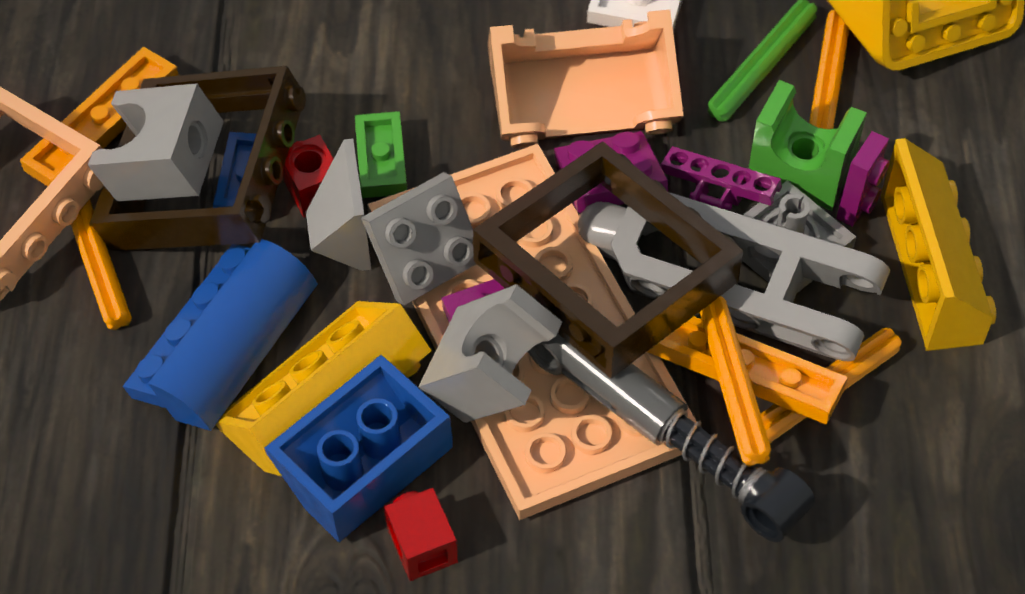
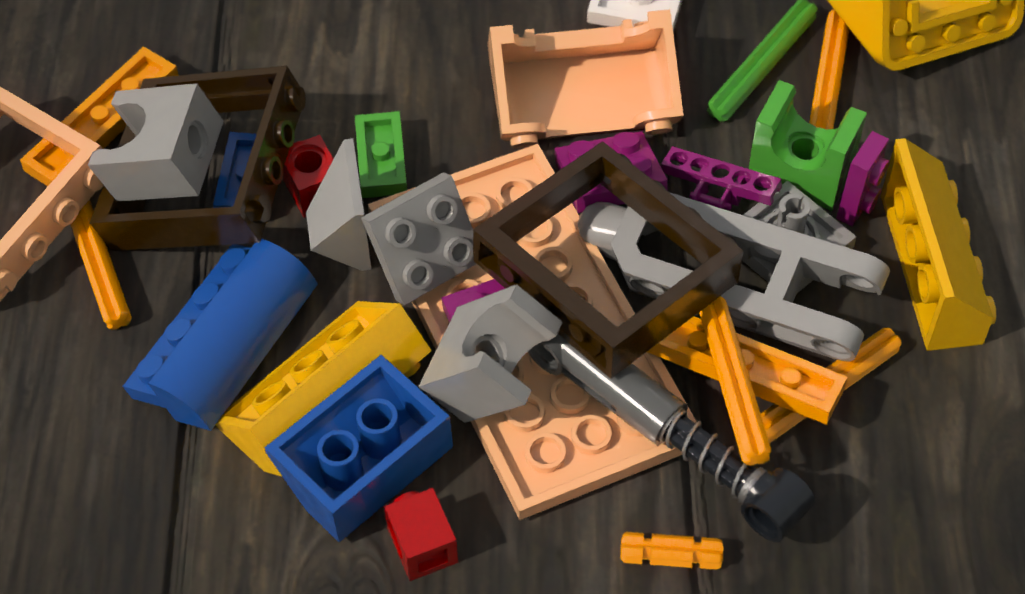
none -> light orange axle [620,532,723,570]

